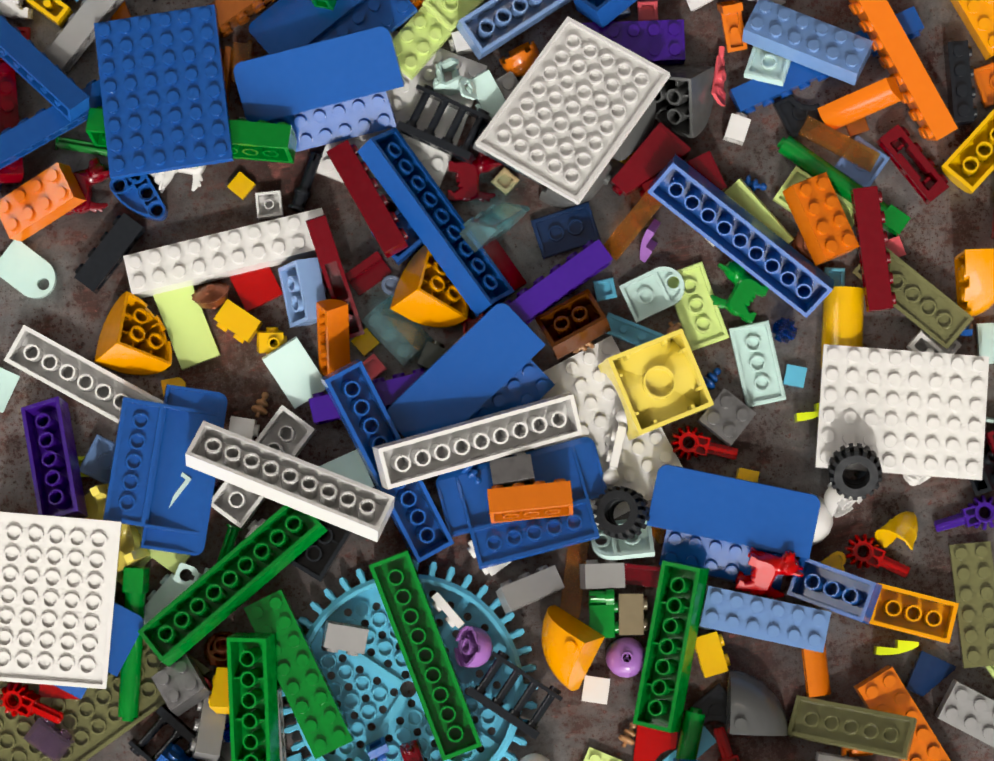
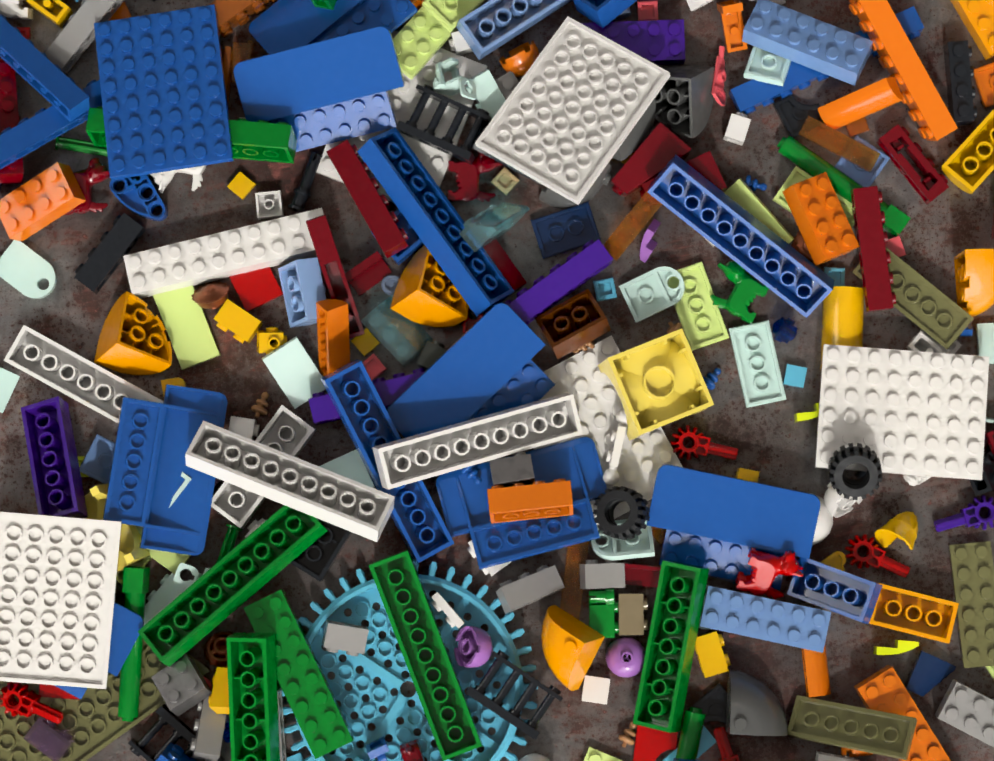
medium azure tile [605,312,664,346] -> none
flat silver brick [697,388,757,446] -> none

